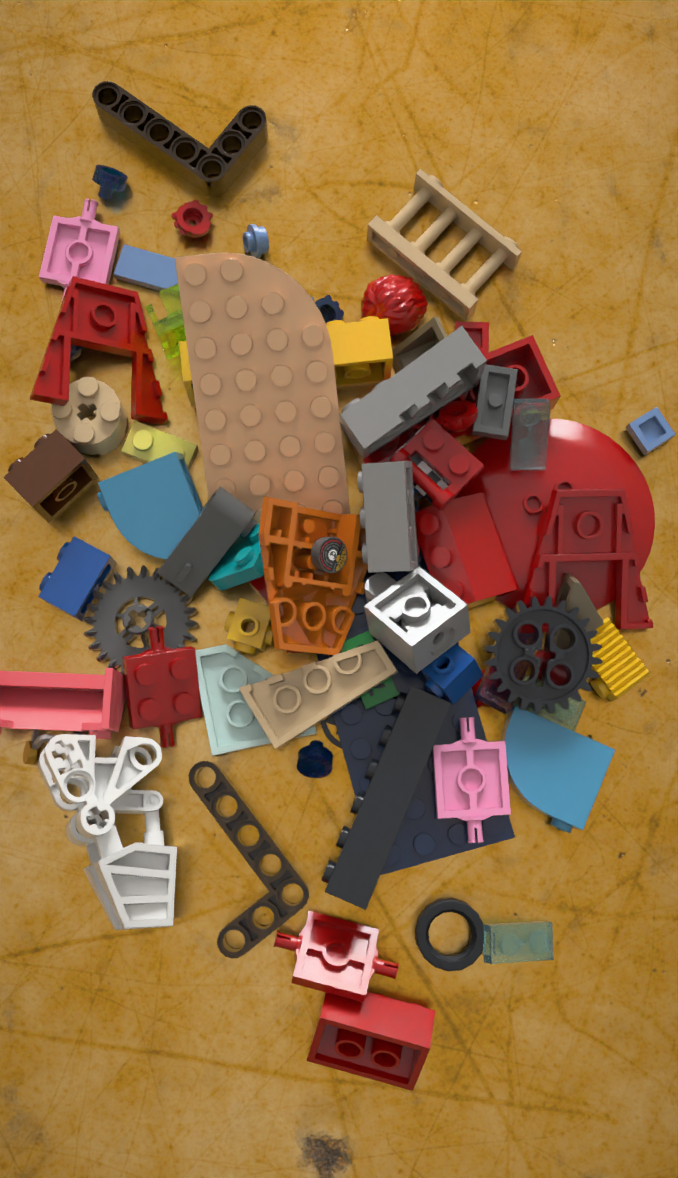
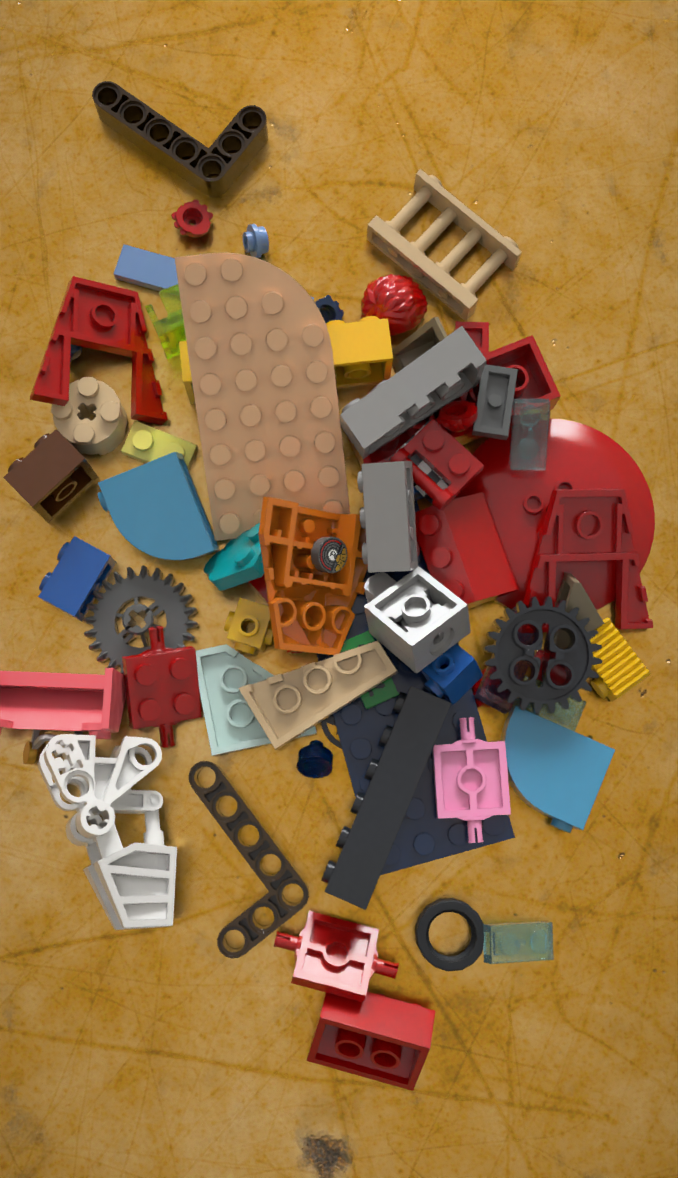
bright pink plate [39,199,120,305] -> none
clear blue tile [92,165,128,200] -> none
dark grey door [157,486,256,597] -> none
medium blue plate [626,407,676,456] -> none

